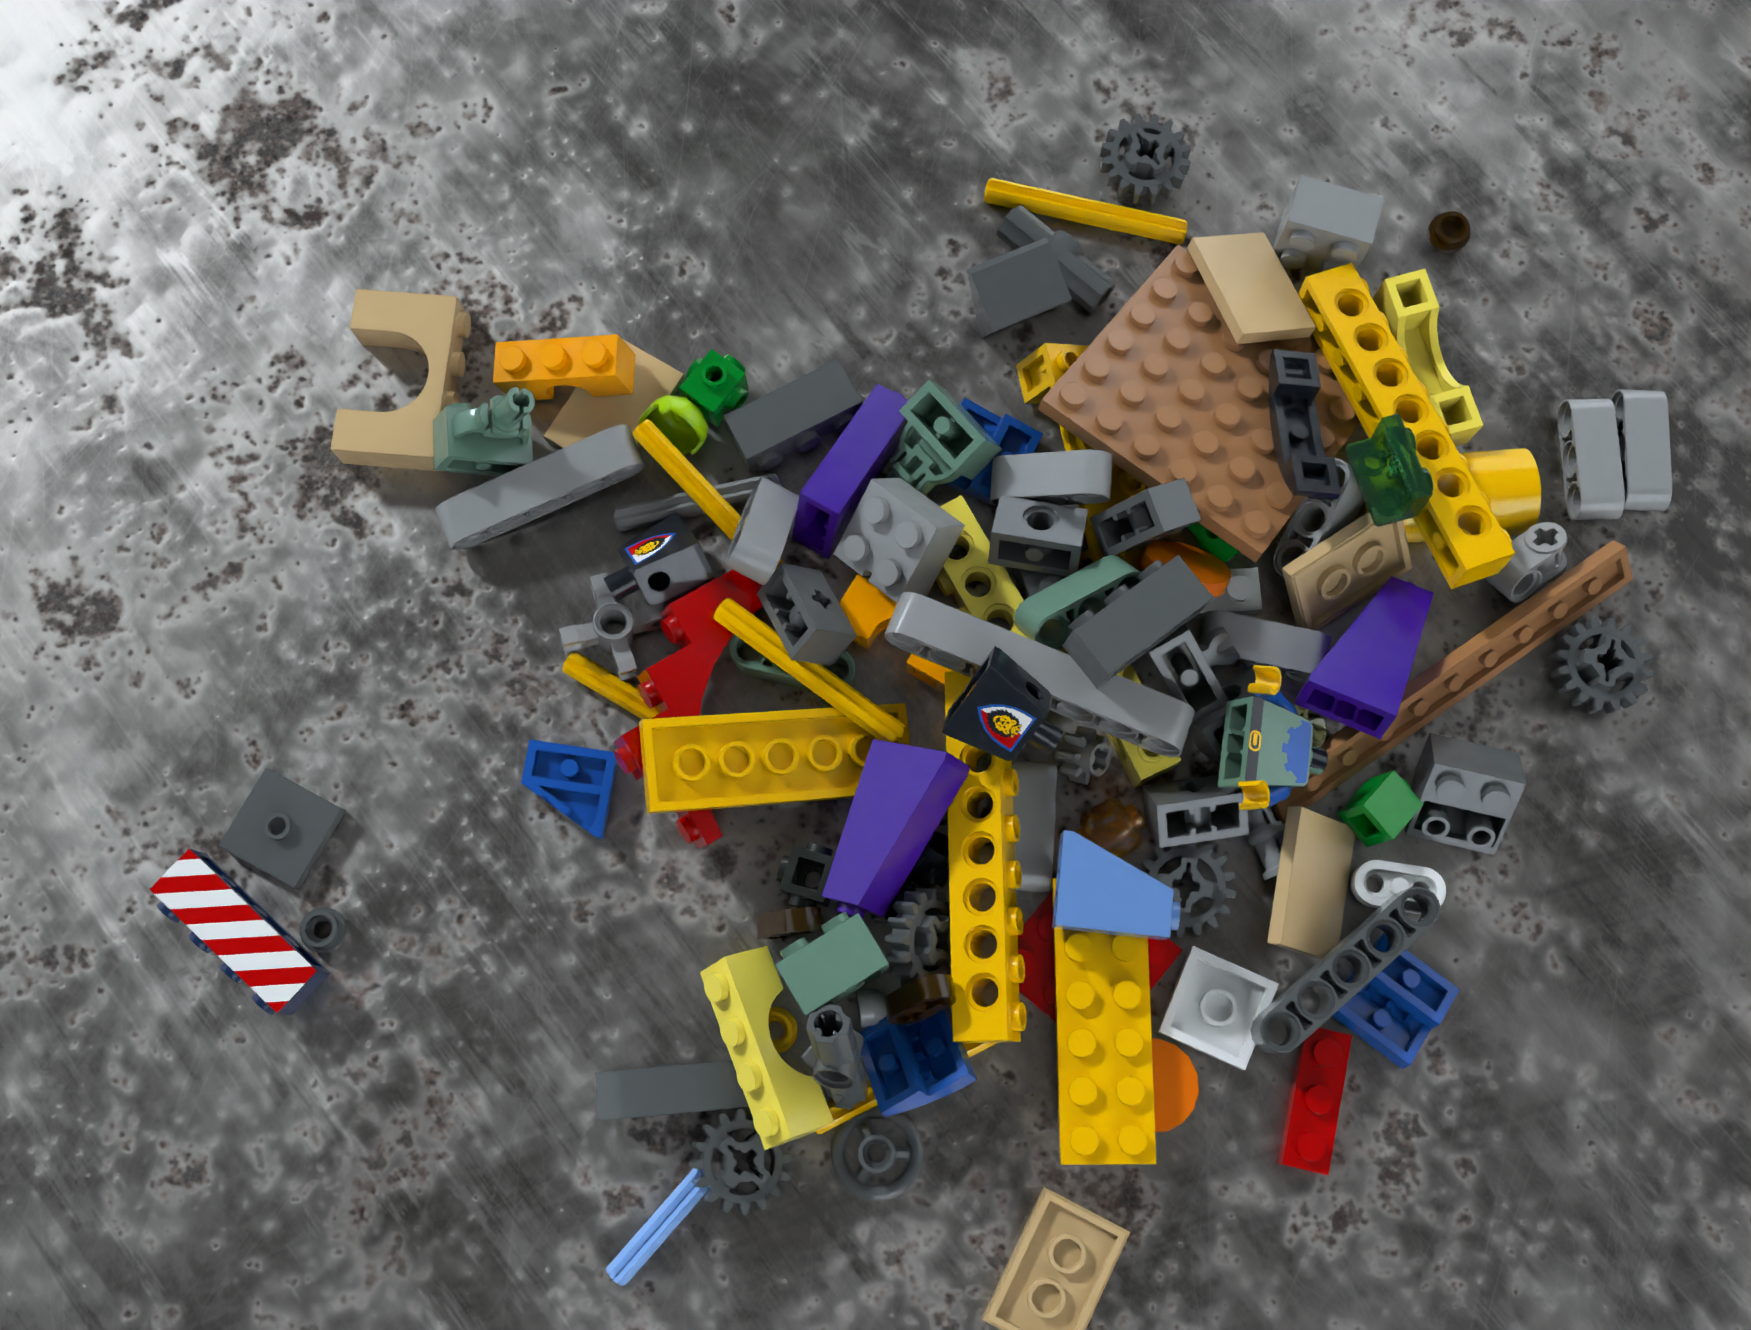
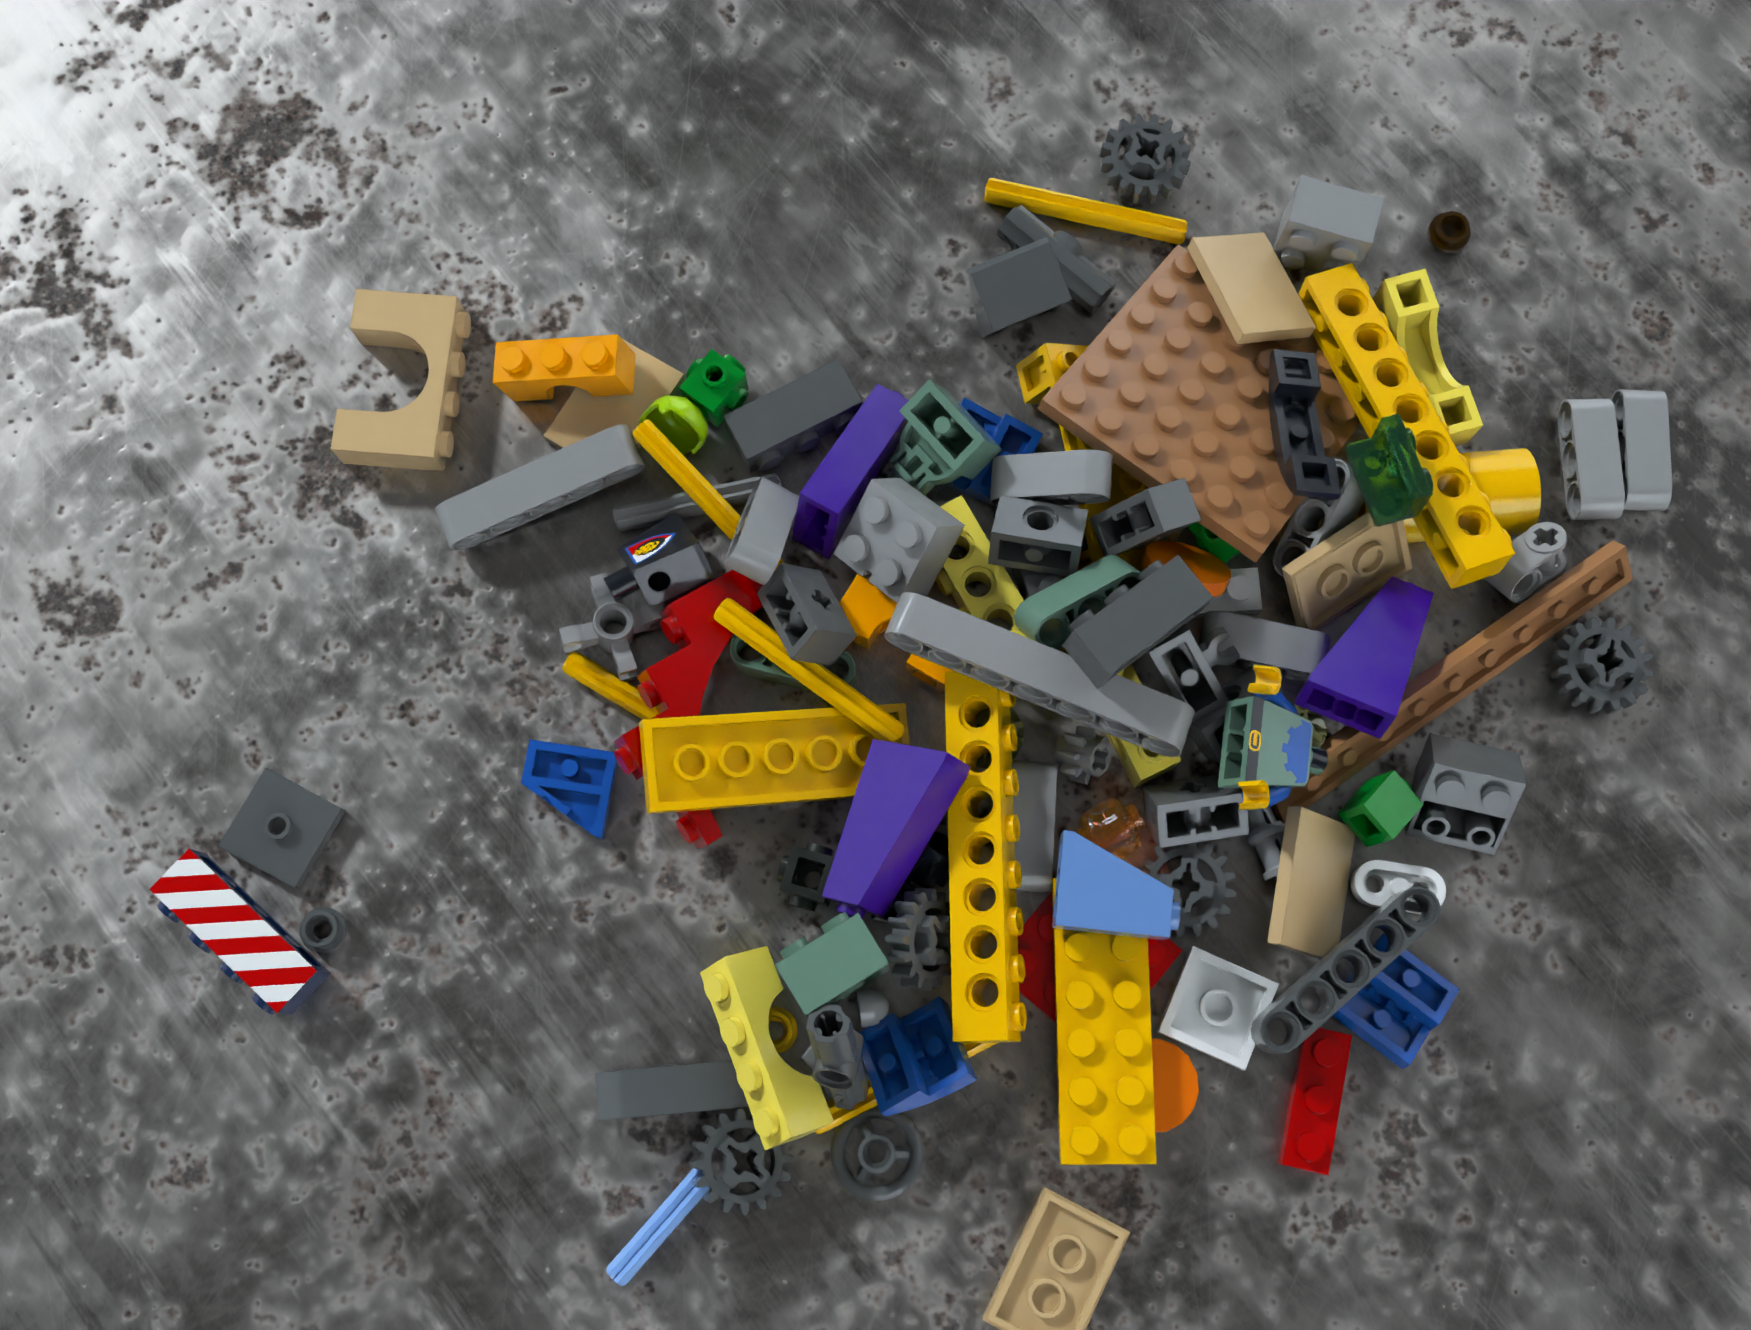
sand green brick [433,387,535,477] -> none
dark brown beam [756,907,822,939] -> none
dark brown beam [885,974,956,1025] -> none
black torso [942,646,1063,761] -> none

